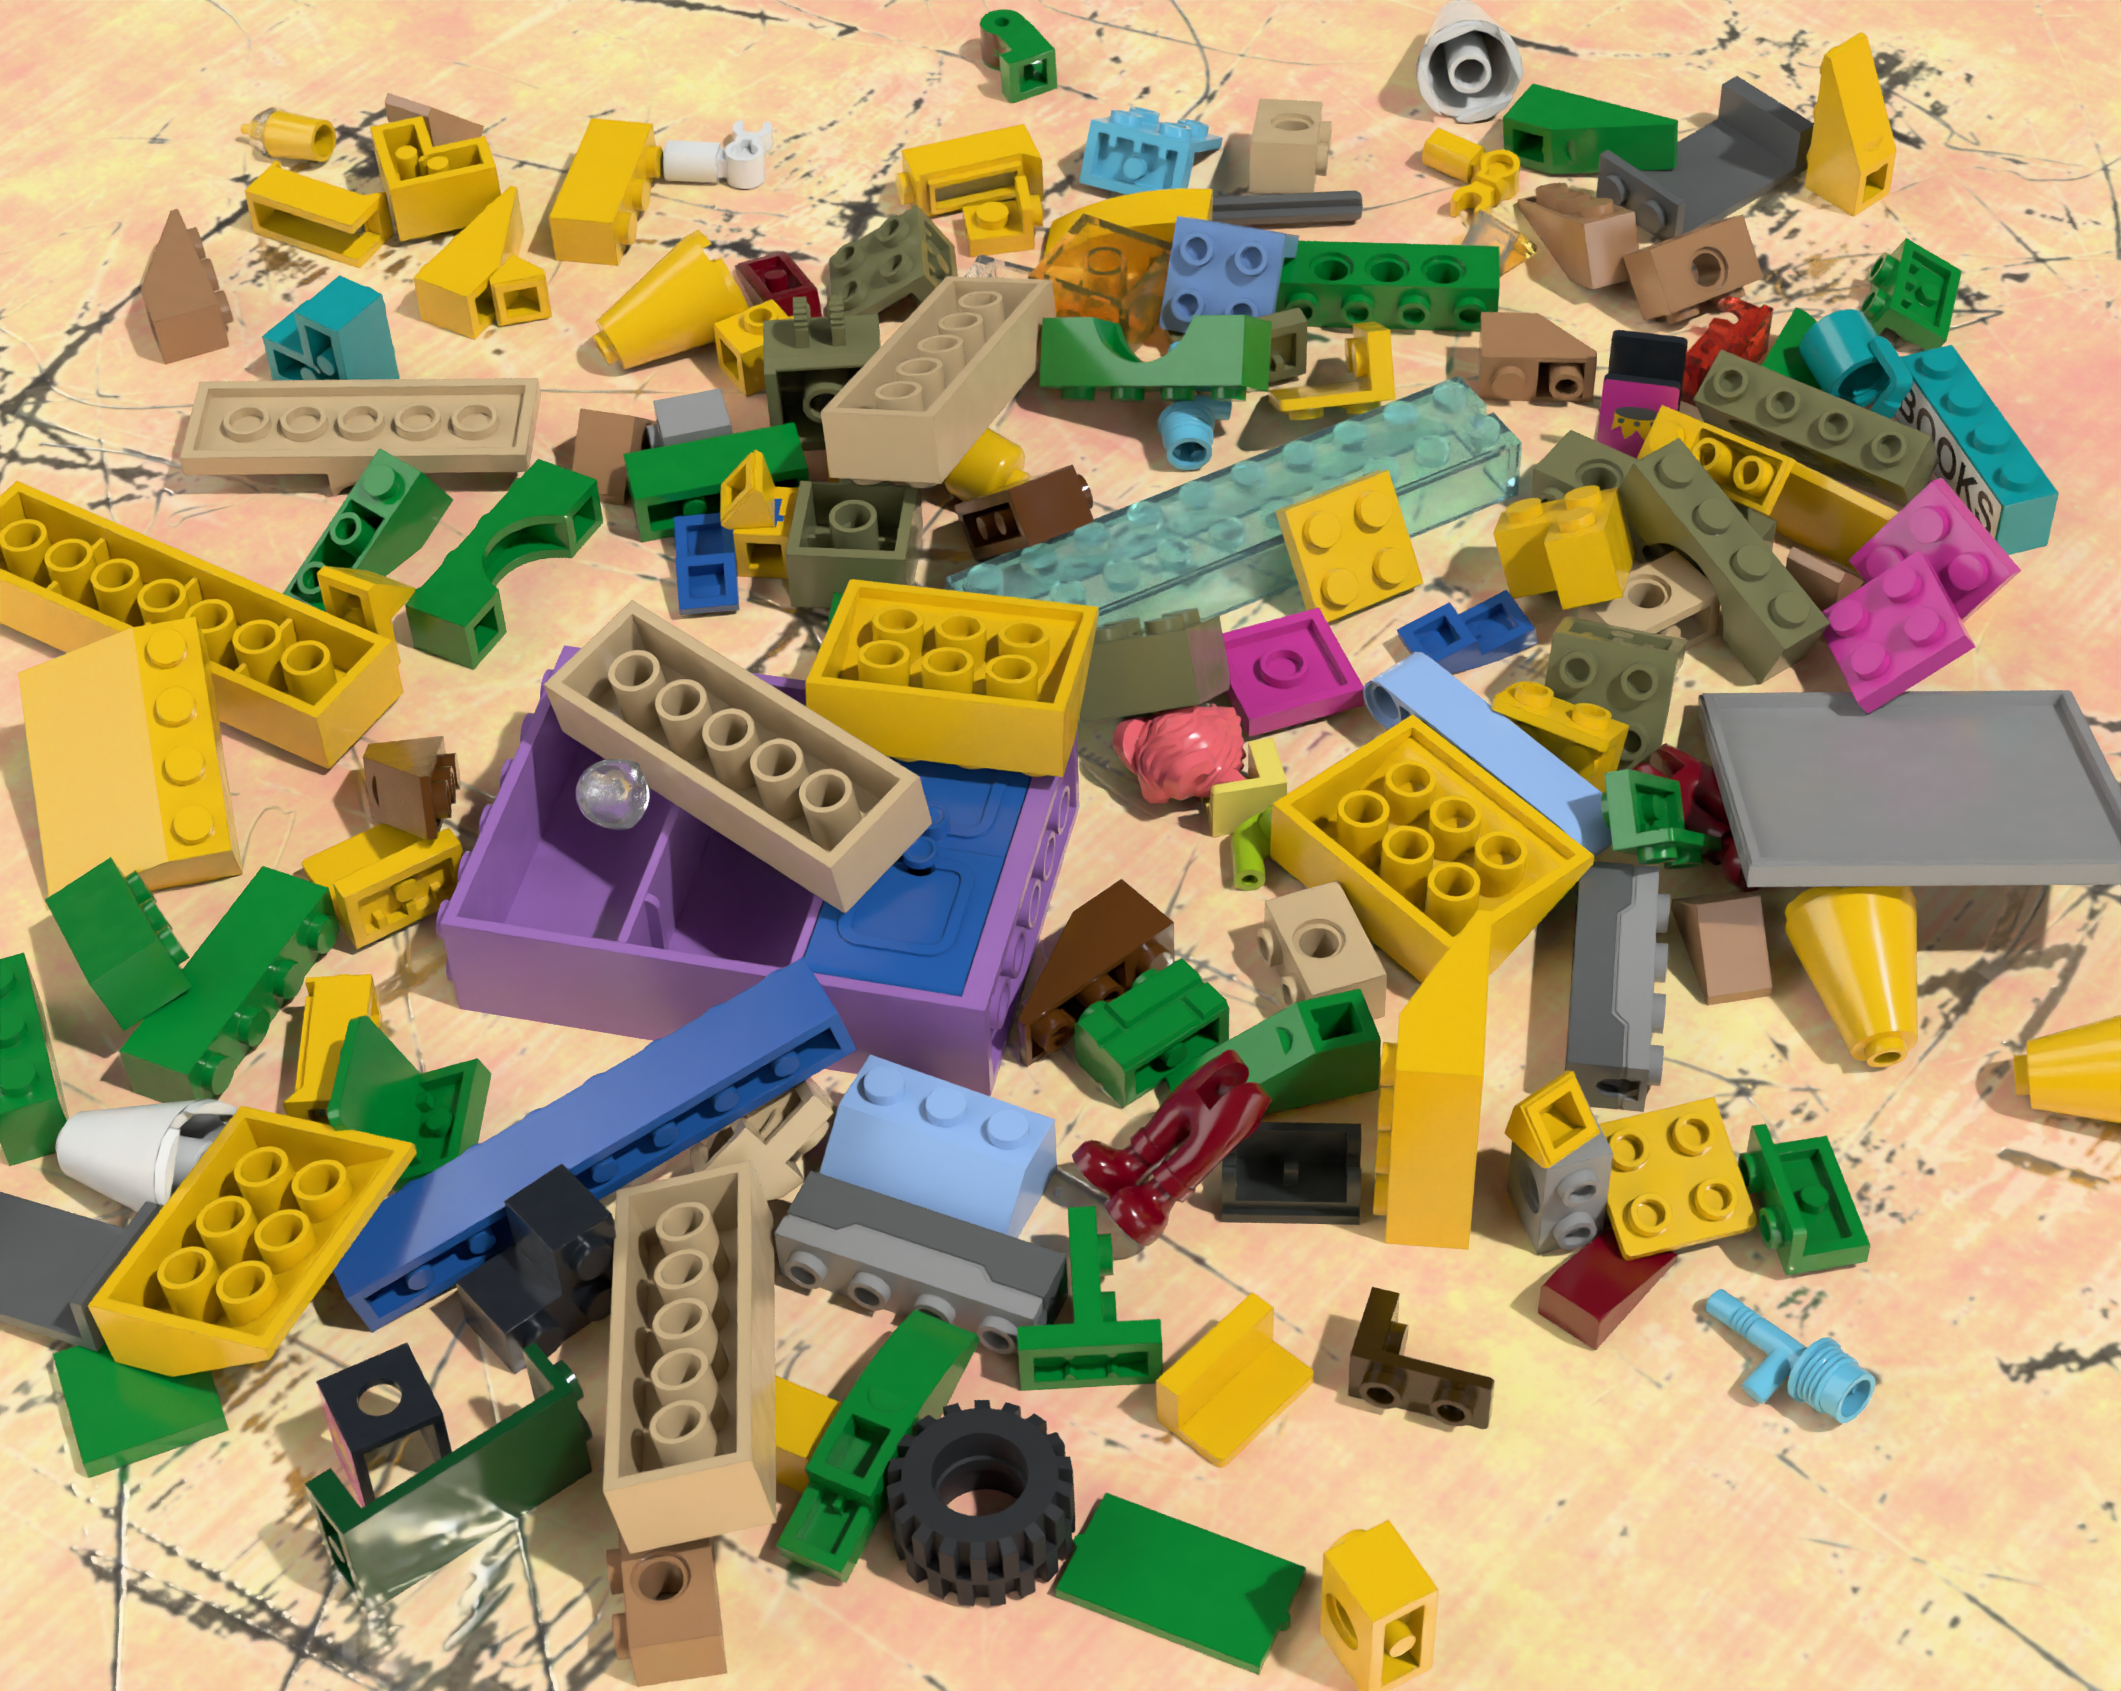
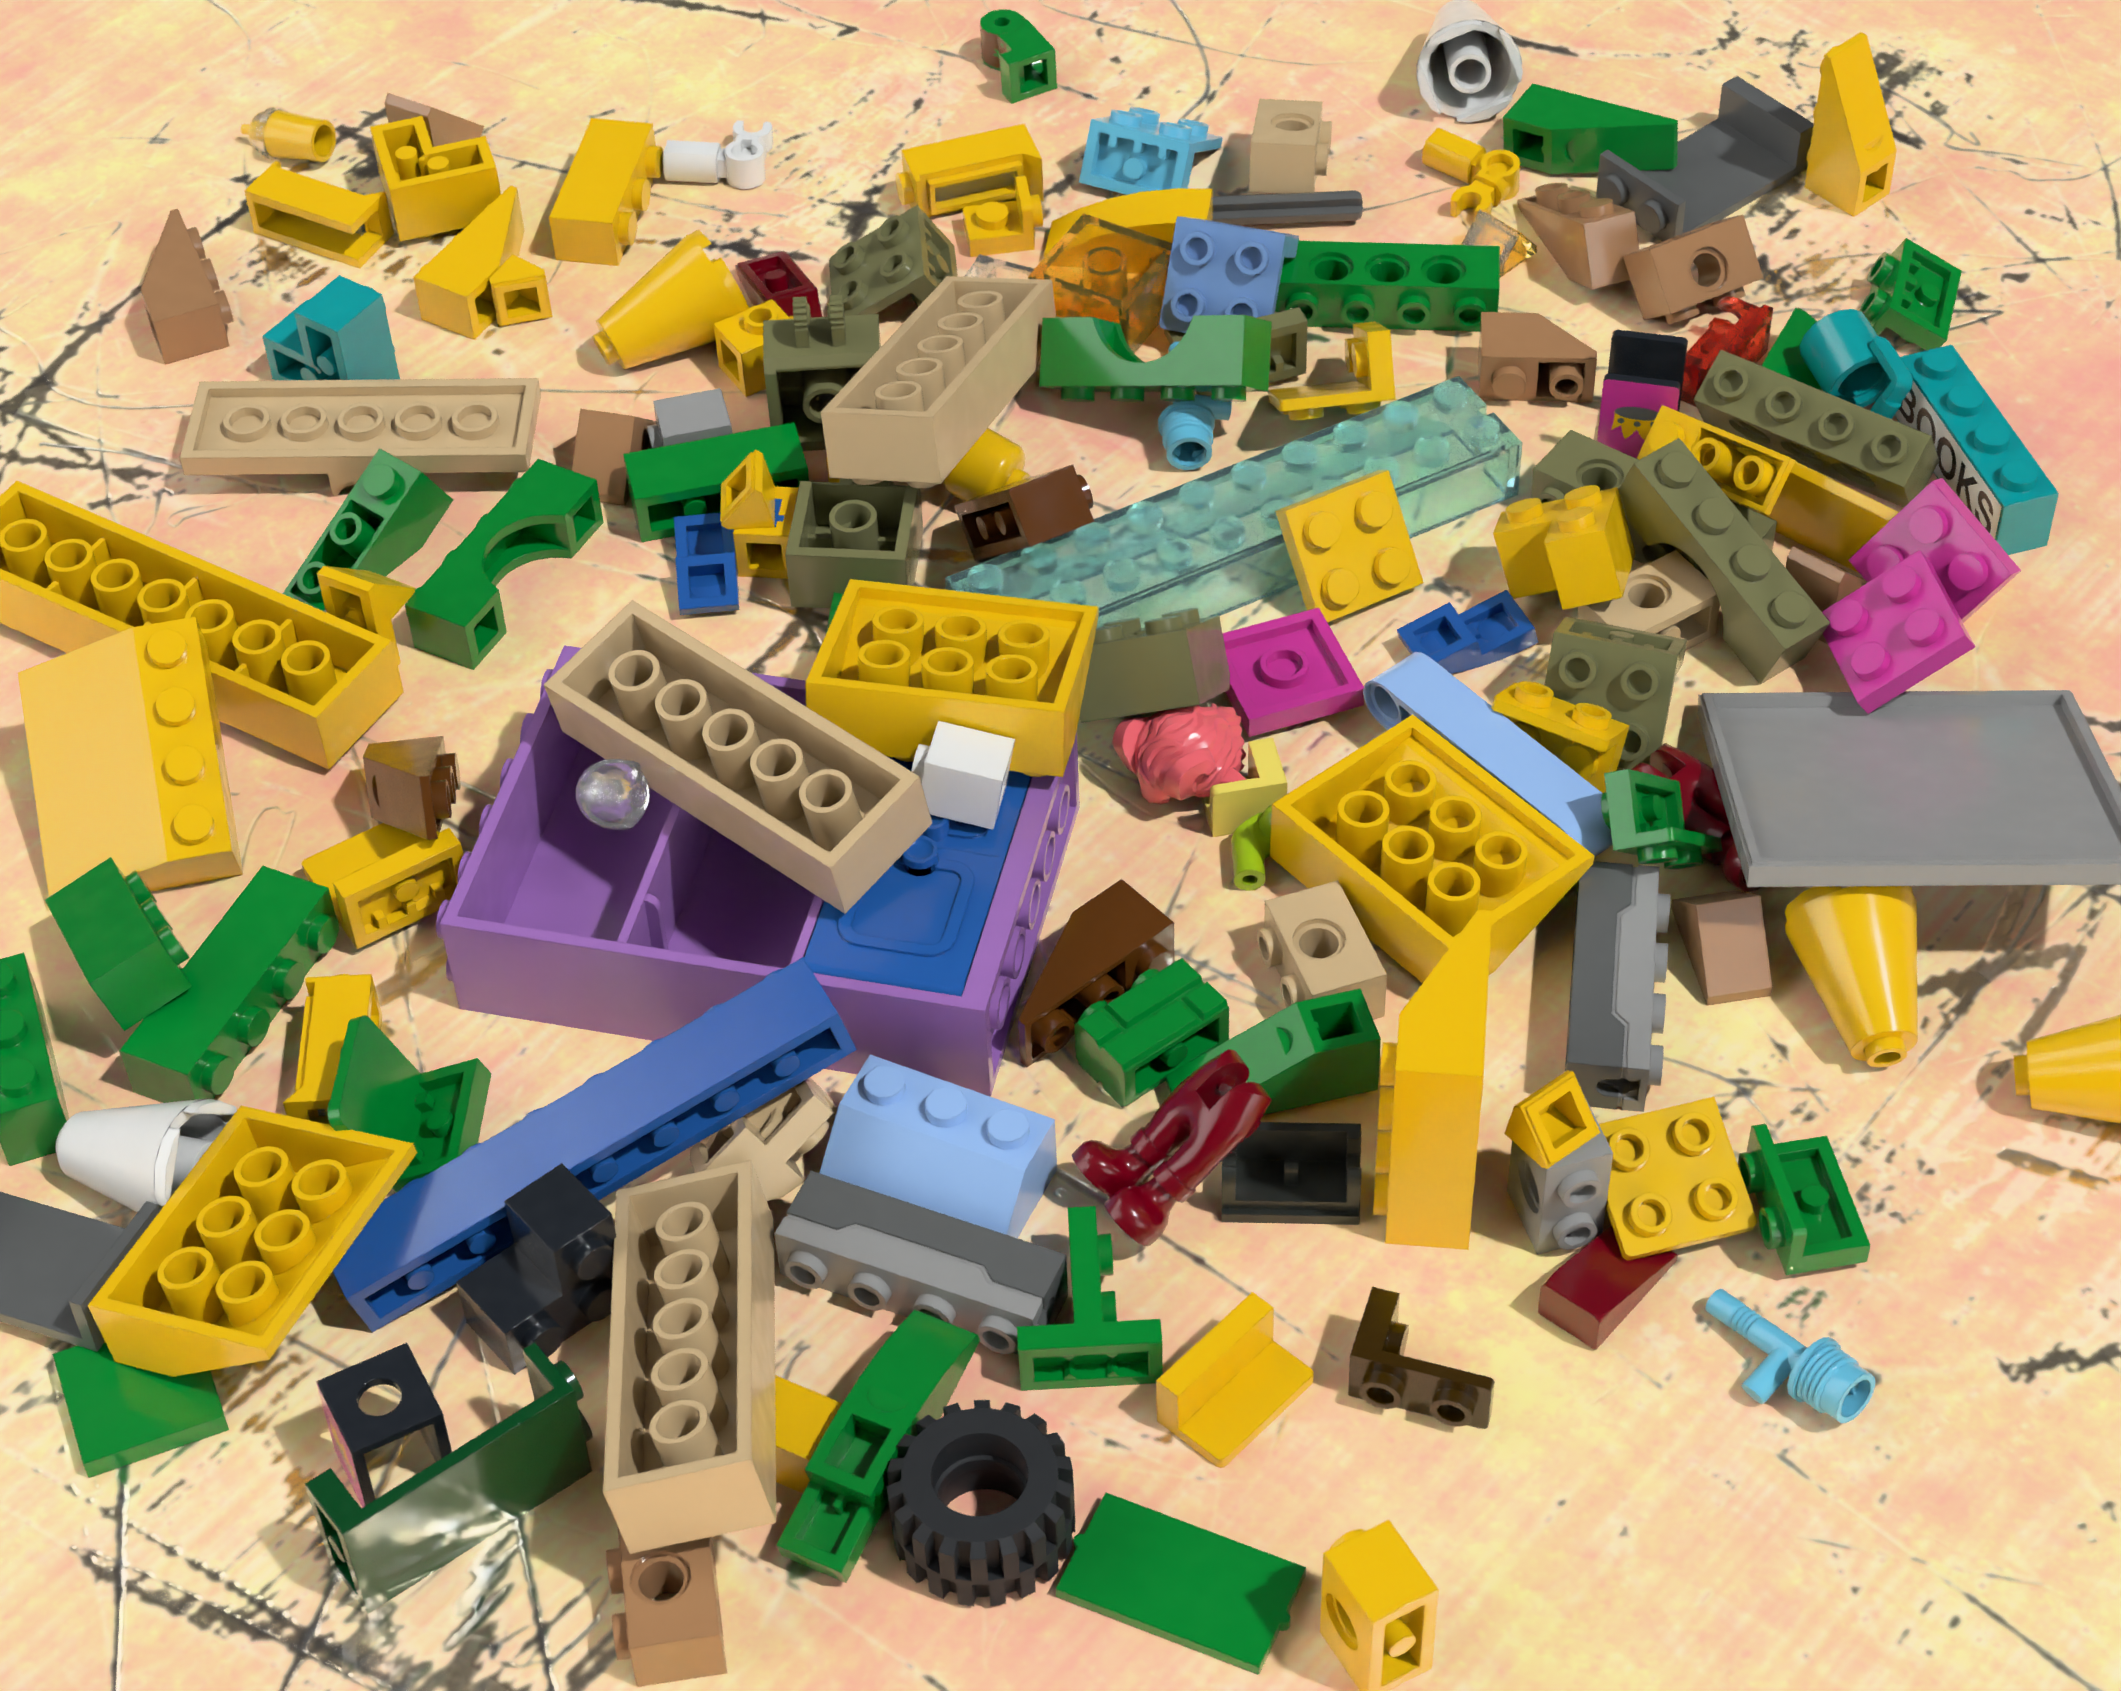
none -> white brick [911,721,1015,830]

